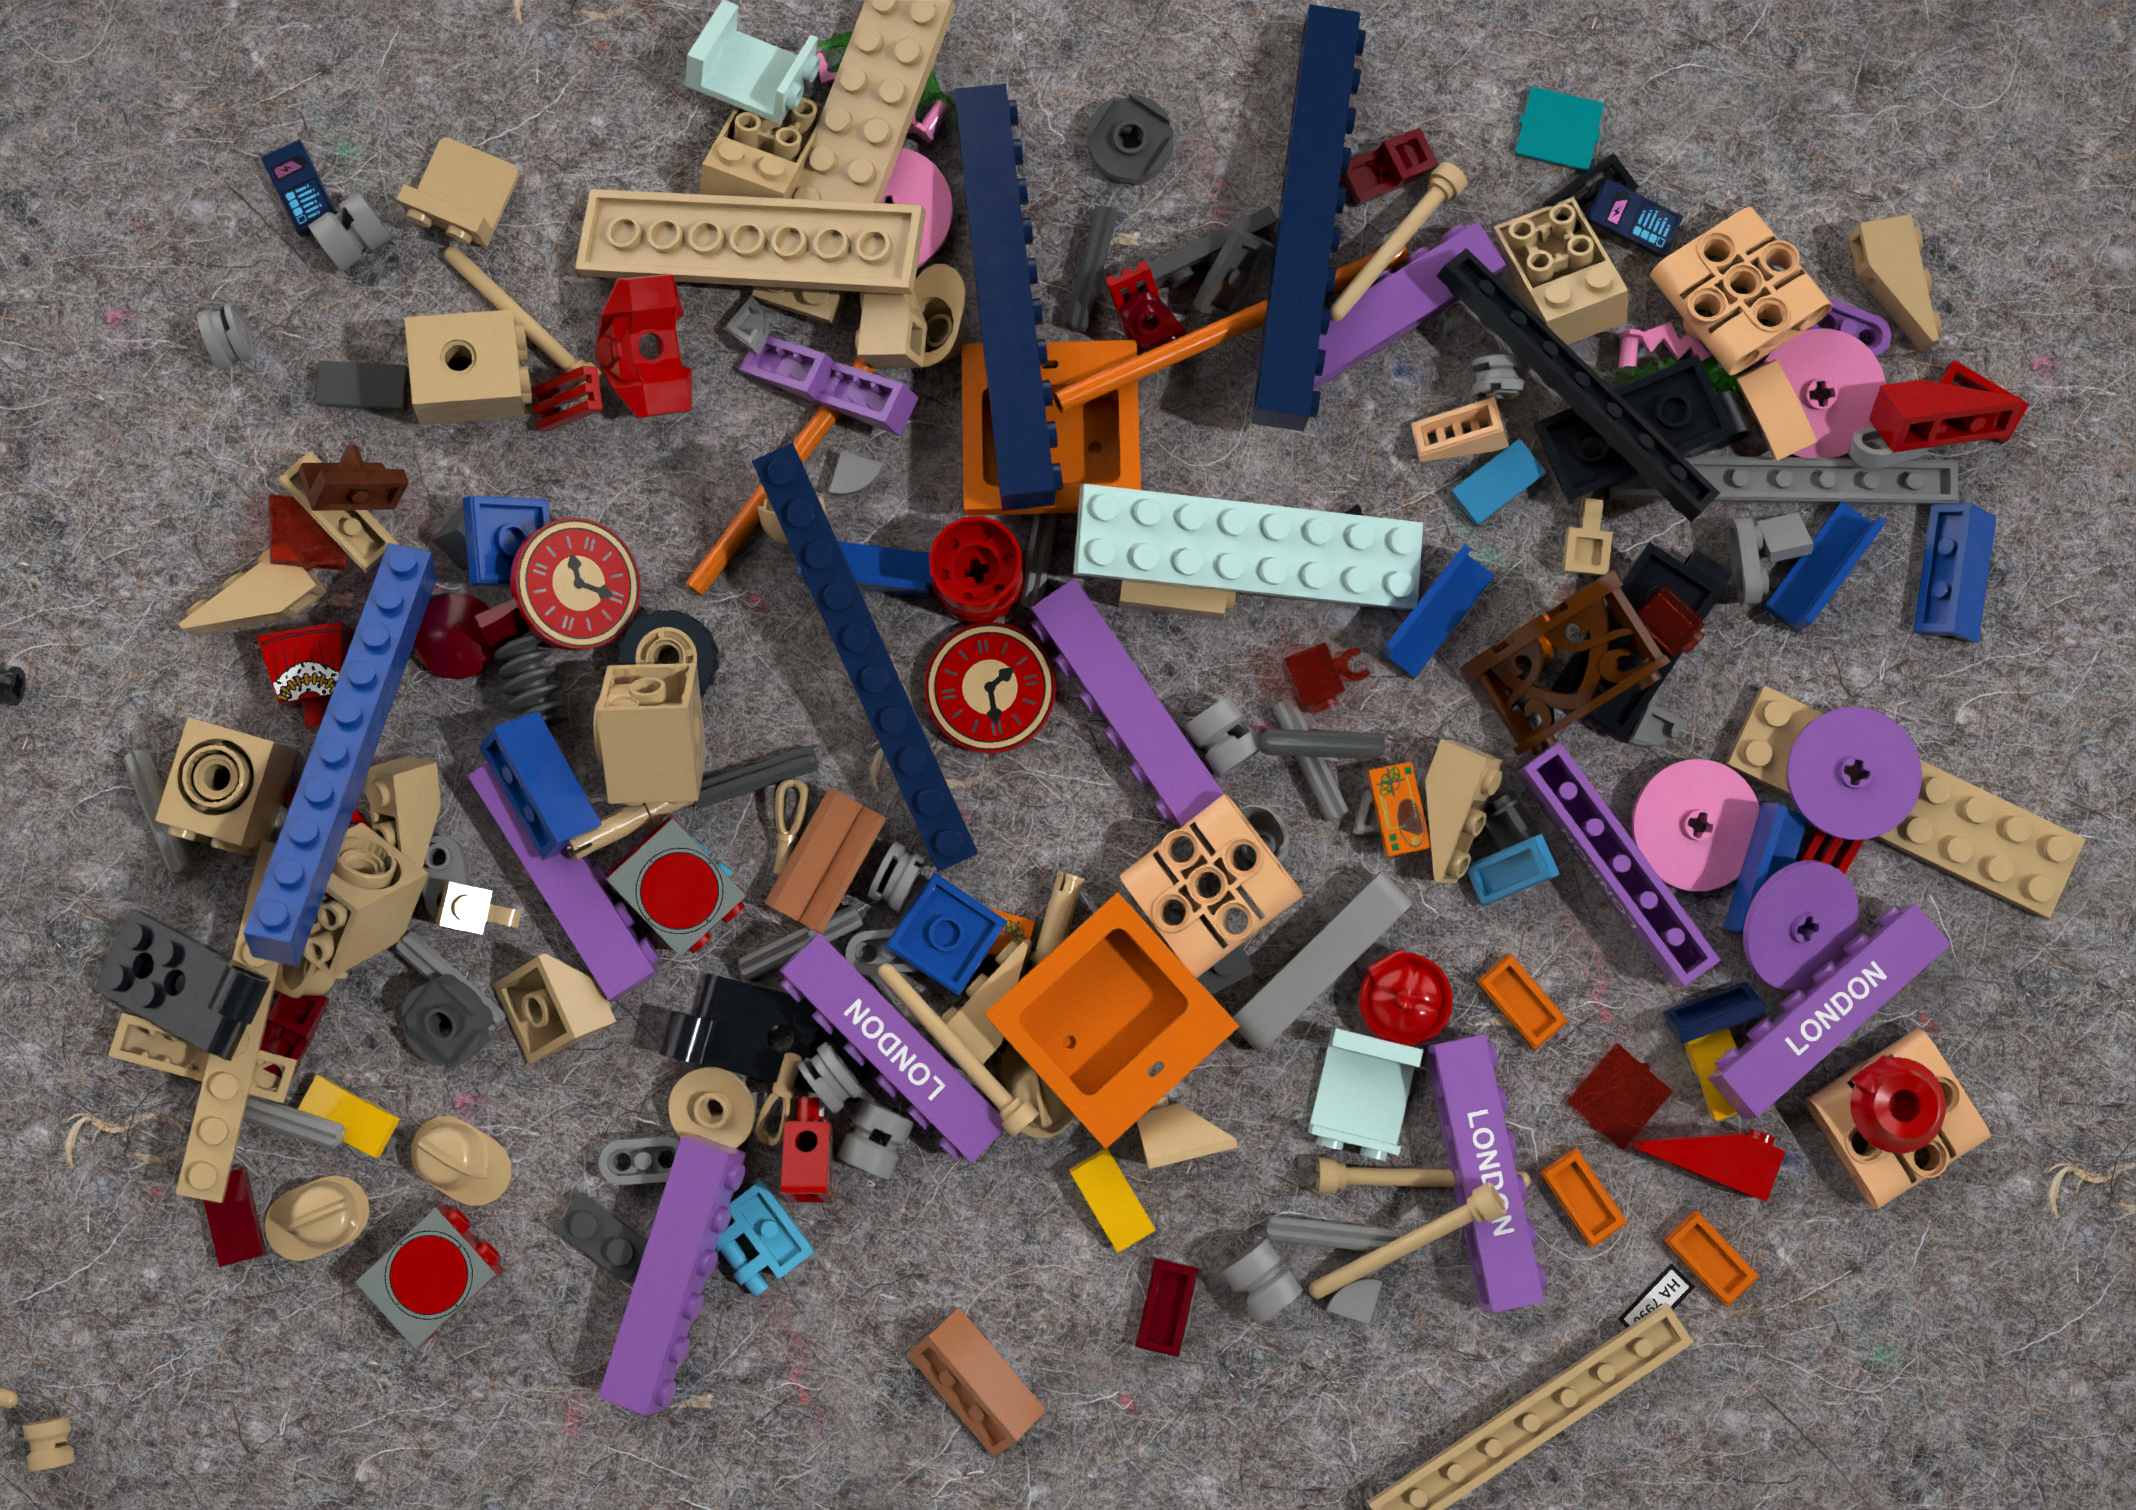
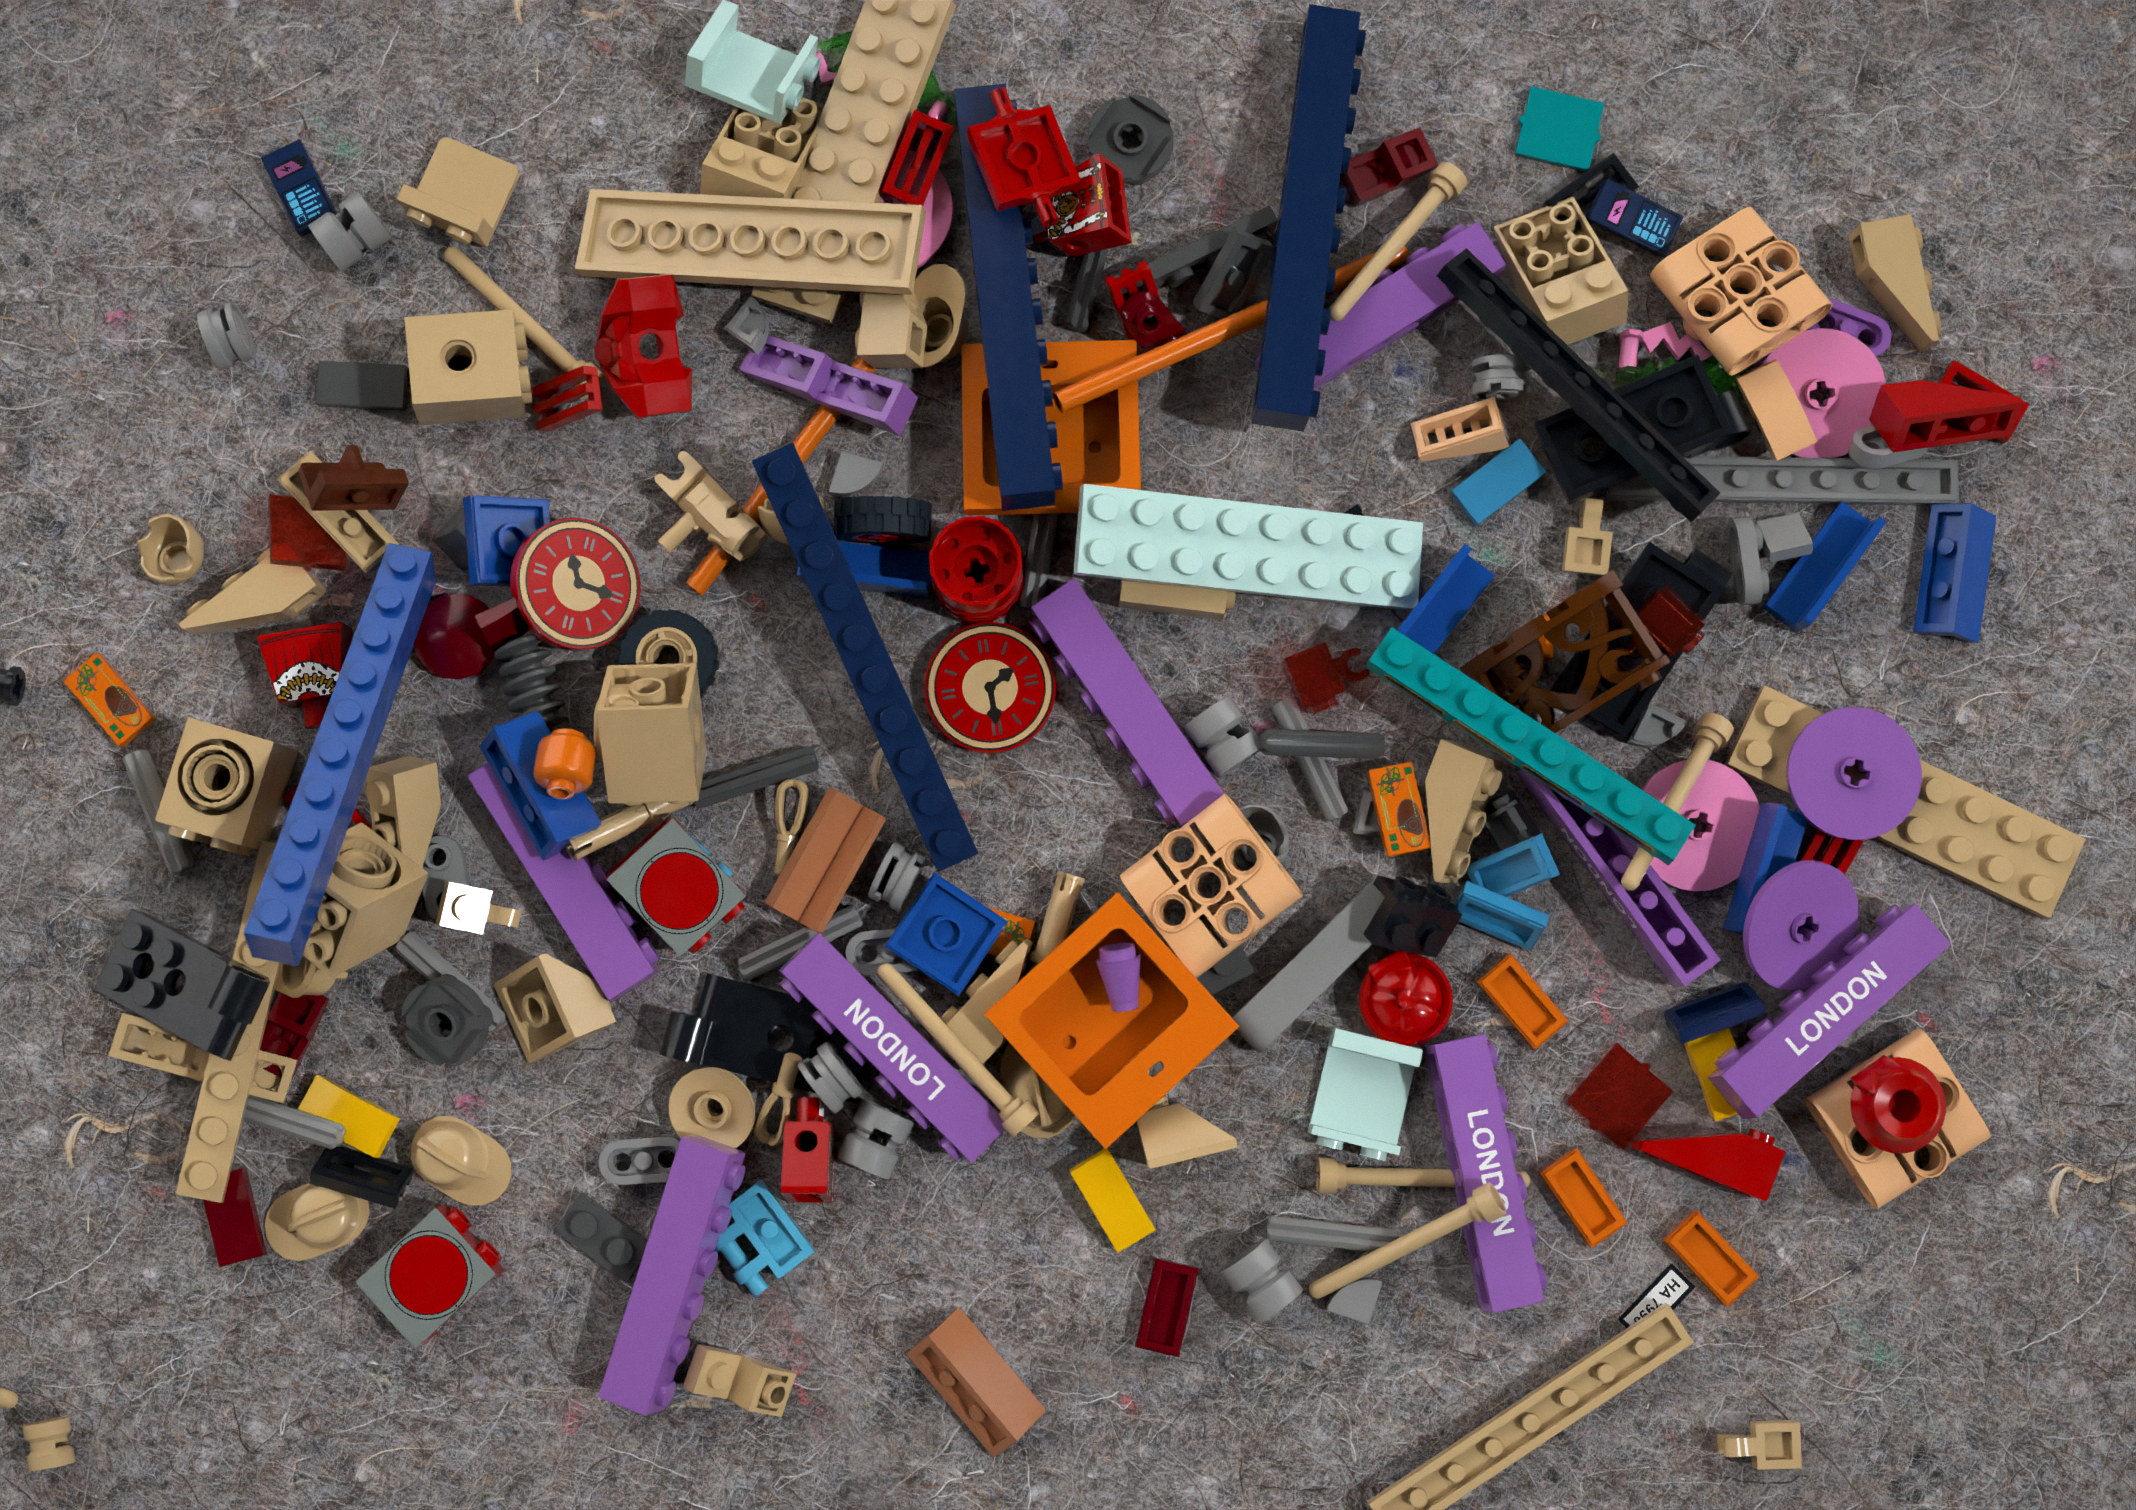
none -> orange tile [63,652,157,748]
none -> tan hair [137,513,205,586]
none -> black tile [310,1147,413,1209]
none -> orange head [533,728,596,799]
none -> tan piece [655,451,767,561]
none -> tan slope [683,1344,796,1417]
none -> black wheel [834,496,932,545]
none -> red tile [881,110,955,206]
none -> red plate [966,87,1081,228]
none -> torso [1031,153,1132,256]
none -> medium lavender cone [1096,942,1141,1012]
none -> black bracket [1363,876,1462,958]
none -> teal plate [1365,627,1696,866]
none -> dark azure tile [1453,881,1549,951]
none -> tan piece [1621,712,1734,891]
none -> tan plate [1717,1420,1802,1470]

